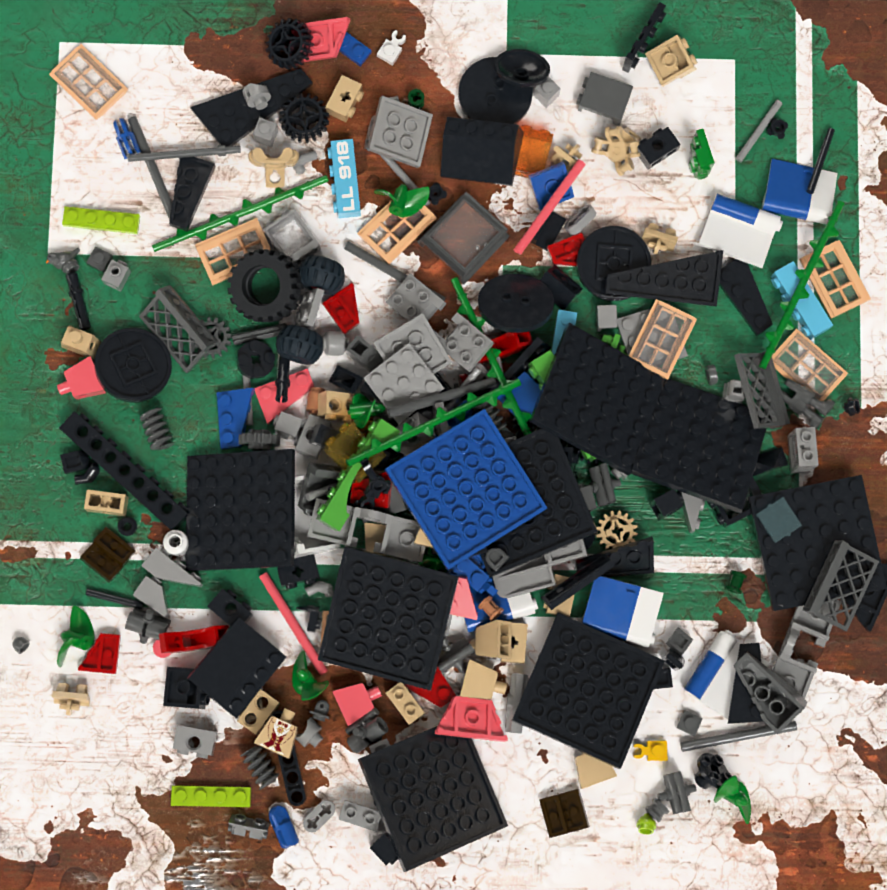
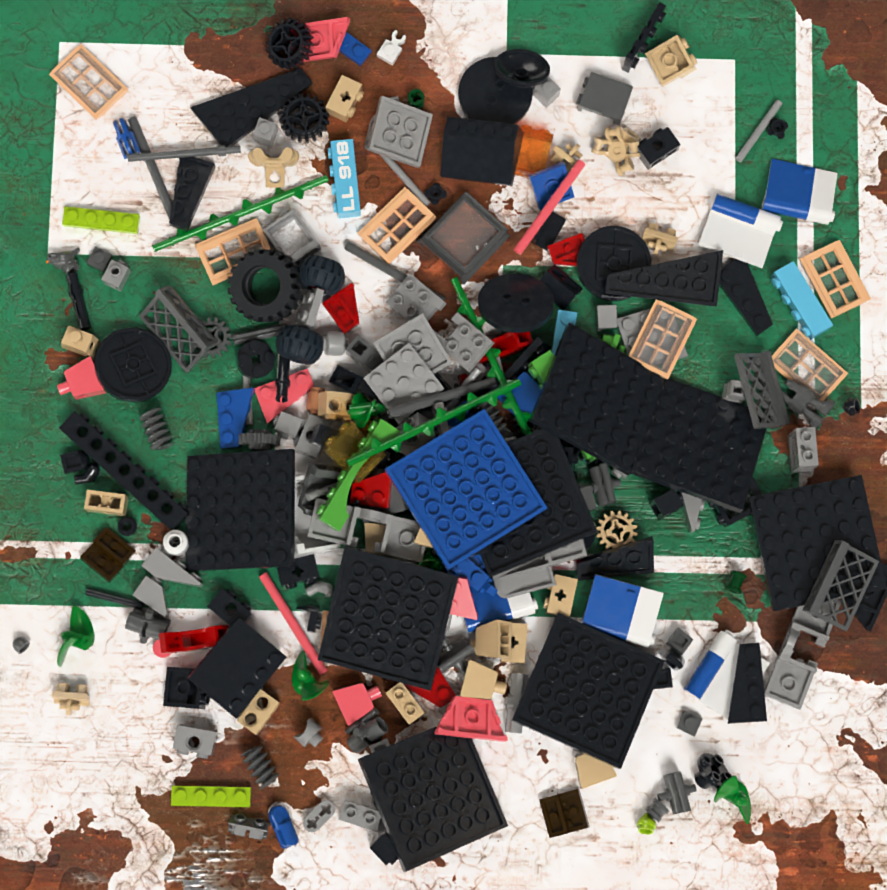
red wing [78,633,121,674] -> none
light grey piece [242,83,271,110] -> none
tan torso [254,708,298,759] -> none
black beam [271,710,307,806] -> none
light grey arm [293,151,317,175] -> none
dark grey hinge [310,700,330,722] -> none
black piece [359,458,391,510] -> none
green piece [374,184,430,218] -> none
nougat bush [478,595,504,621] -> none
dark grey tile [485,548,510,571] -> none
black tile [541,553,615,610] -> none
light grey beam [564,205,597,236] -> none
yellow plate [633,741,668,761] -> none
dark grey piece [680,721,797,752] -> none
green plate [688,128,715,180] -> none
dark grey tile [705,364,718,386] -> none
dark grey wedge [733,651,808,735] -> none
black slope [753,447,788,477] -> none
clear light blue piece [756,497,802,543] -> none
green plant [759,201,845,369] -> none
black bar [807,128,835,194] -> none

